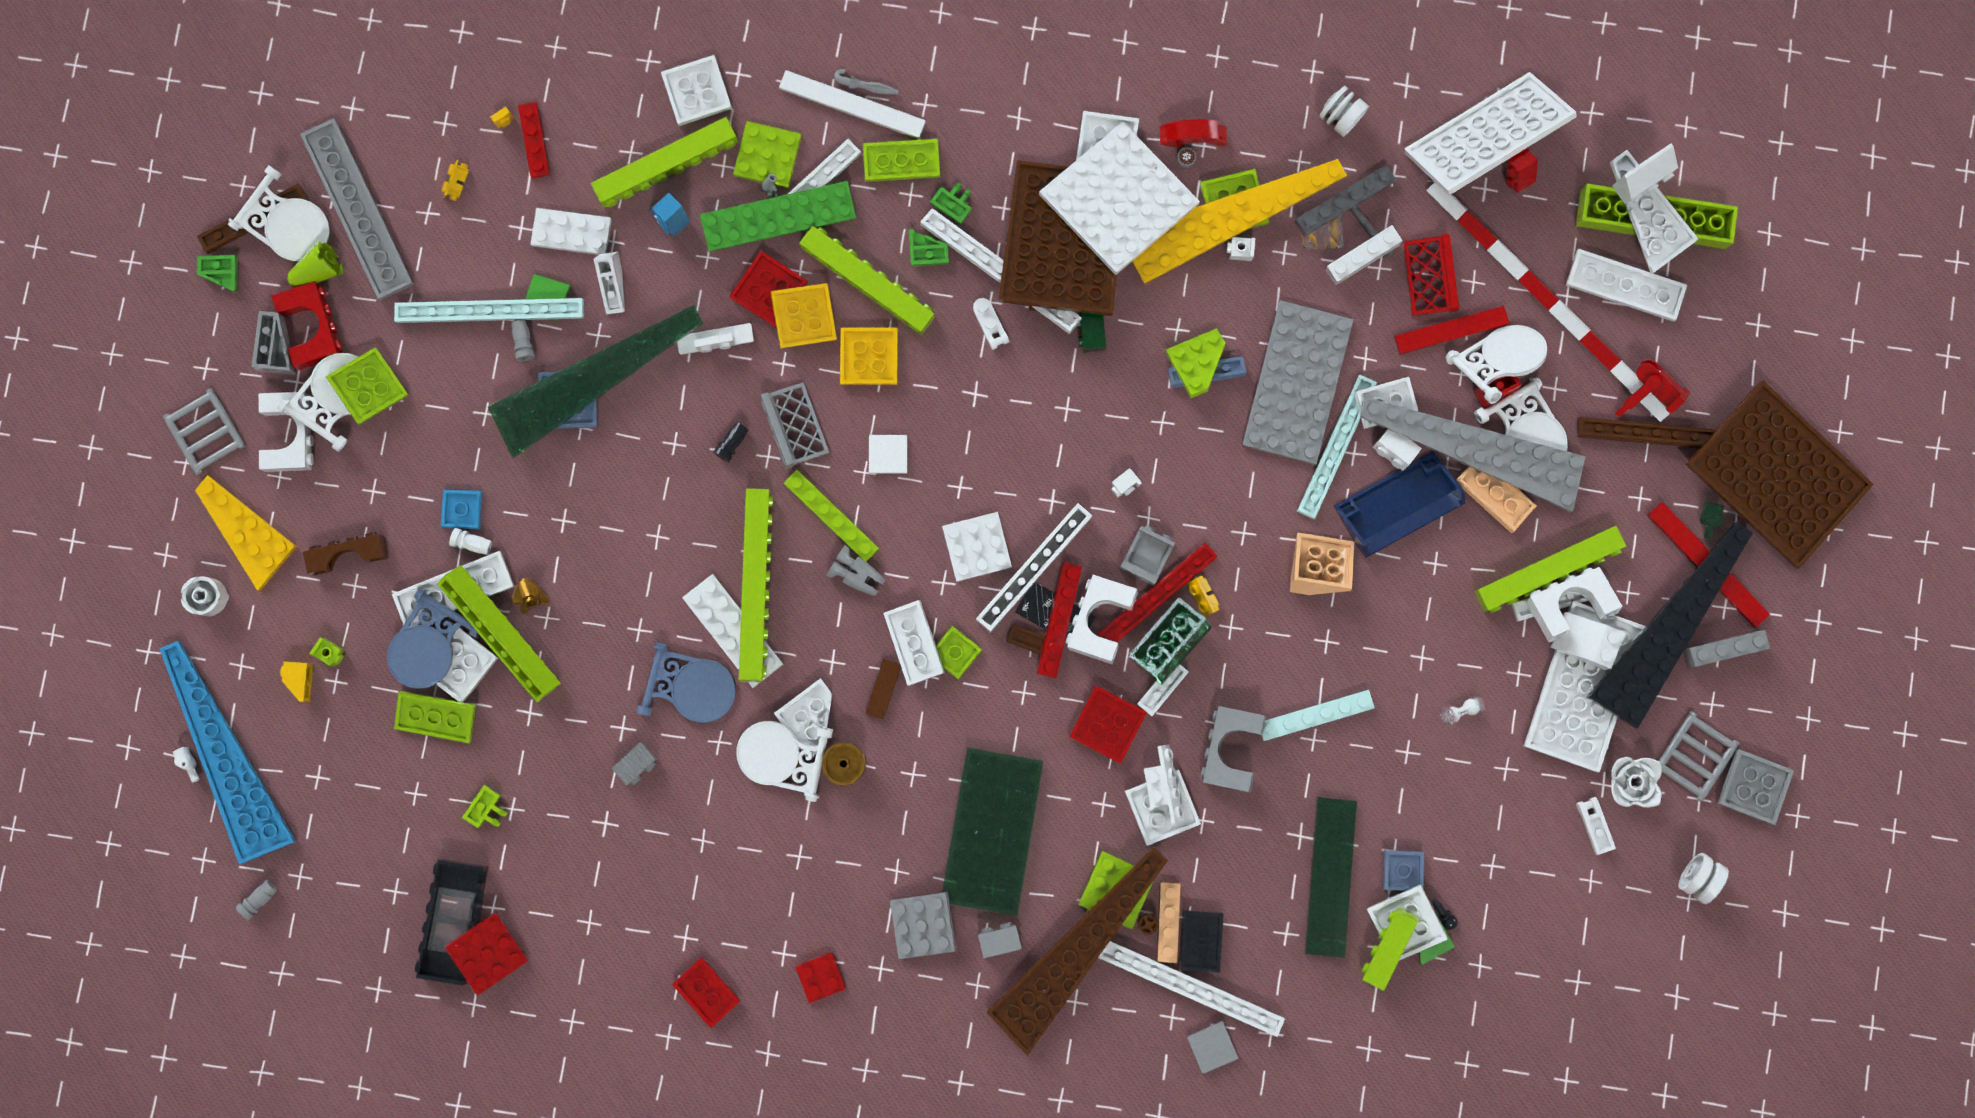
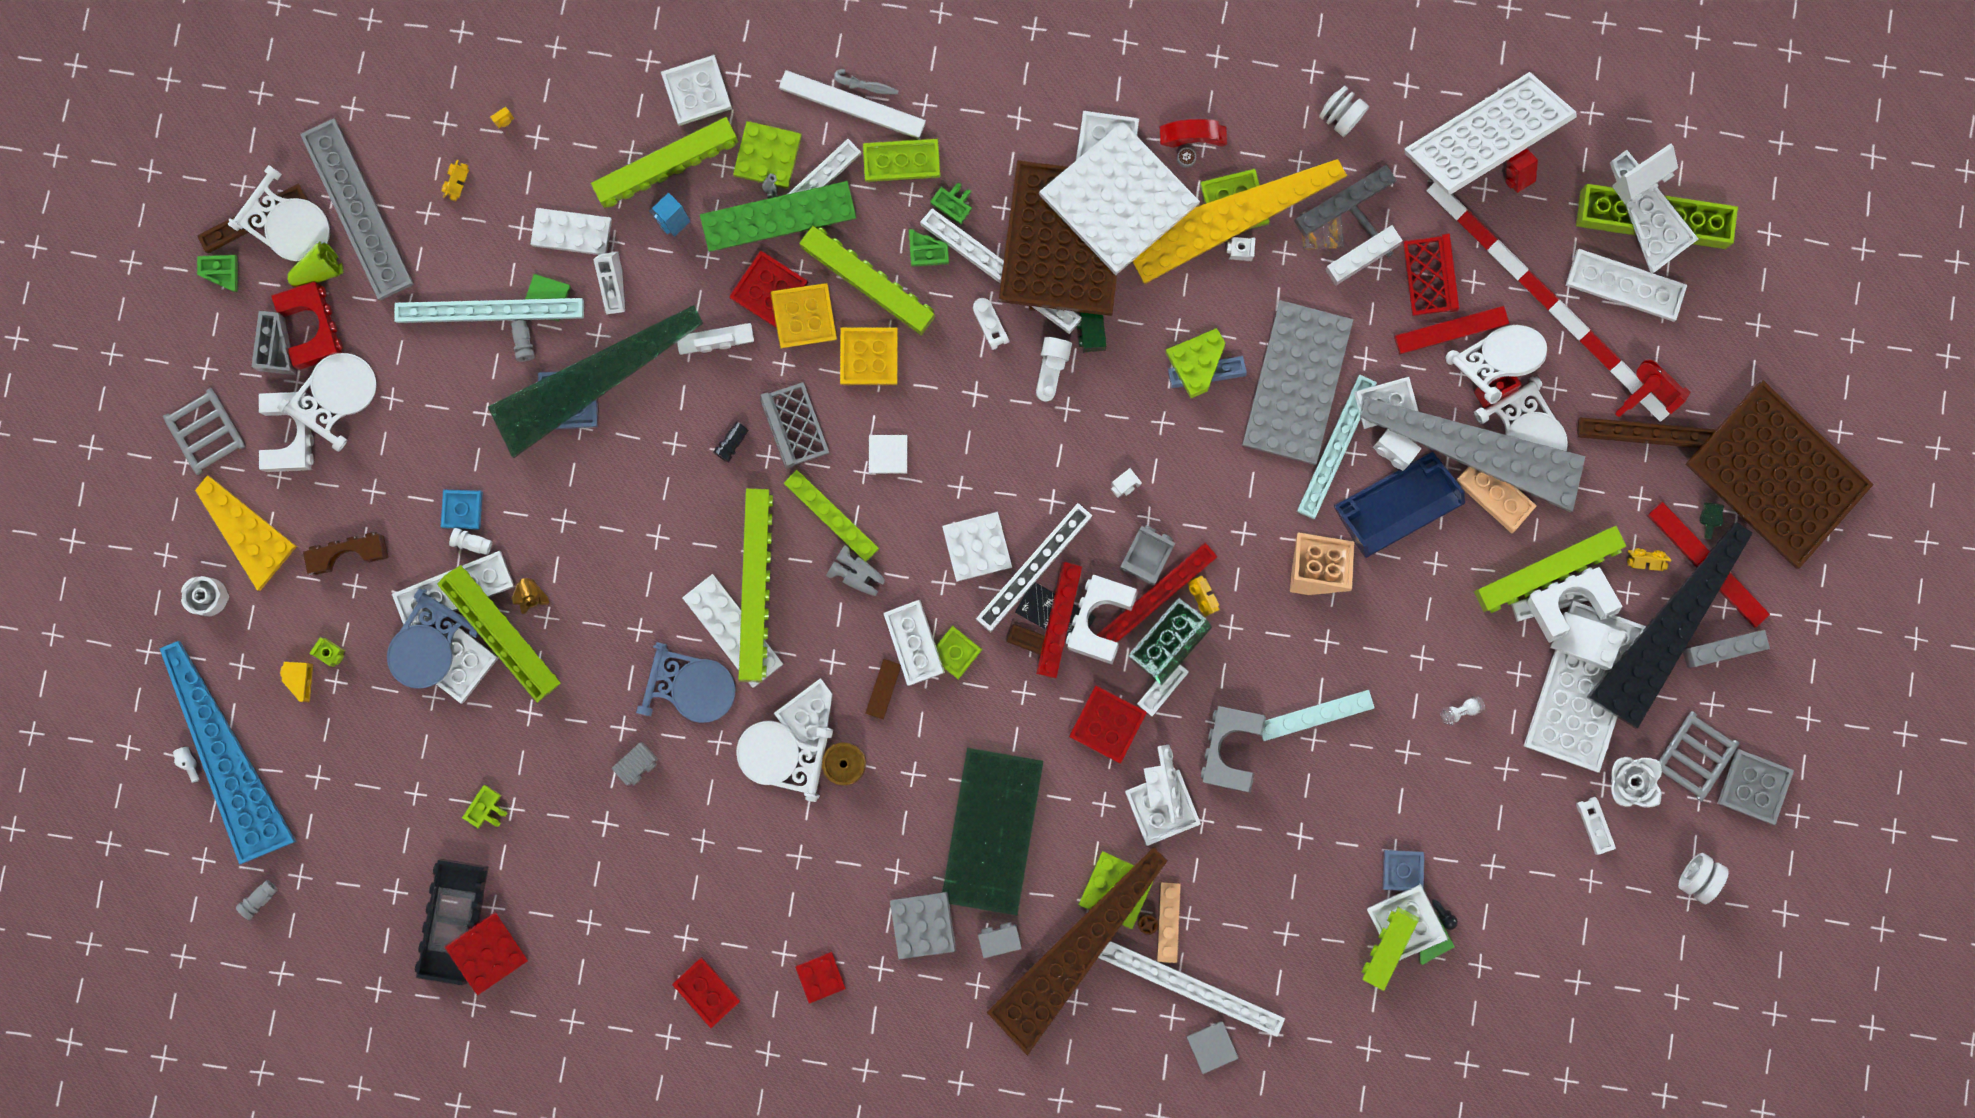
lime plate [325,347,408,426] -> none
lime tile [394,691,476,744] -> none
red plate [518,102,550,179] -> none
black plate [1180,910,1224,973] -> none
clear green plate [1305,797,1357,958] -> none
none -> white piece [1036,337,1072,401]
none -> yellow hinge [1627,548,1671,571]

